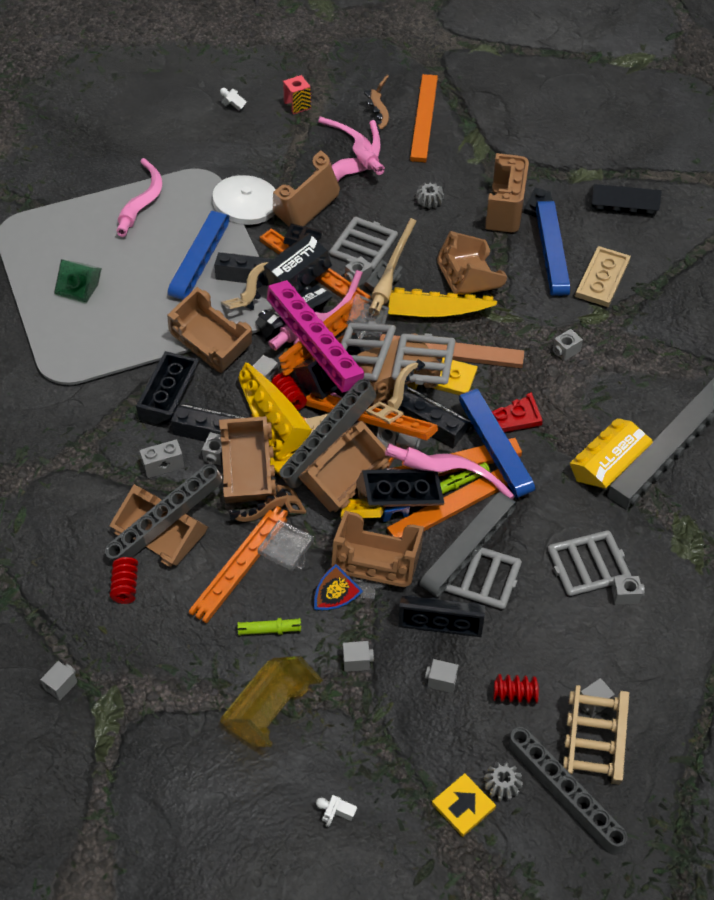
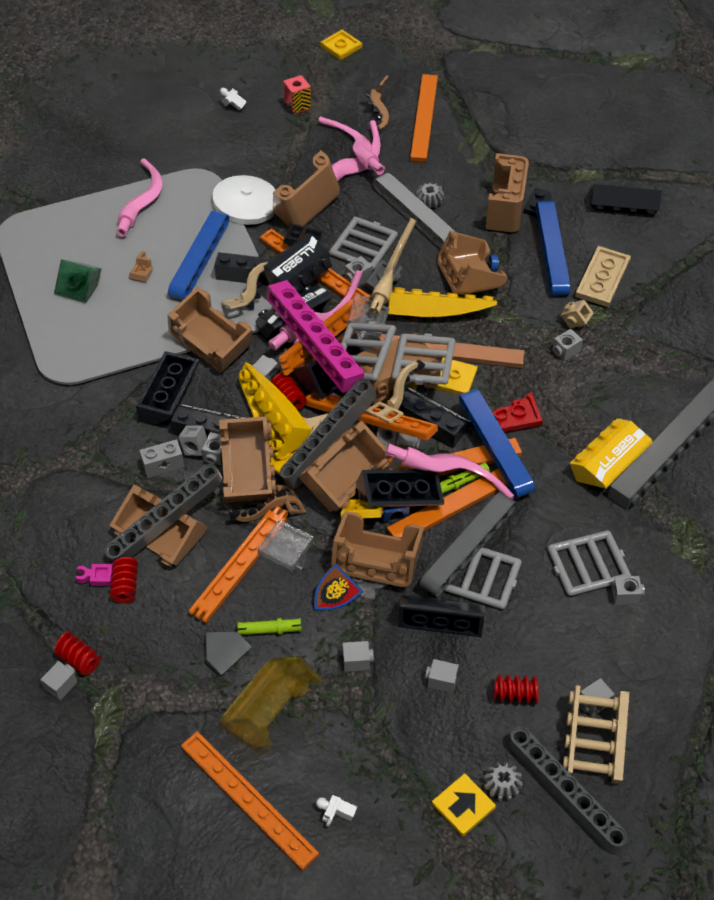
none -> red piece [54,631,102,676]
none -> dark pink plate [76,564,112,586]
none -> medium nougat slope [129,251,153,282]
none -> light grey brick [179,426,207,456]
none -> orange tile [181,731,319,872]
none -> dark grey slope [204,632,252,676]
none -> yellow tile [320,30,362,60]
none -> light grey beam [373,173,455,249]
none -> blue tile [488,255,499,272]
none -> tan brick [561,300,593,328]

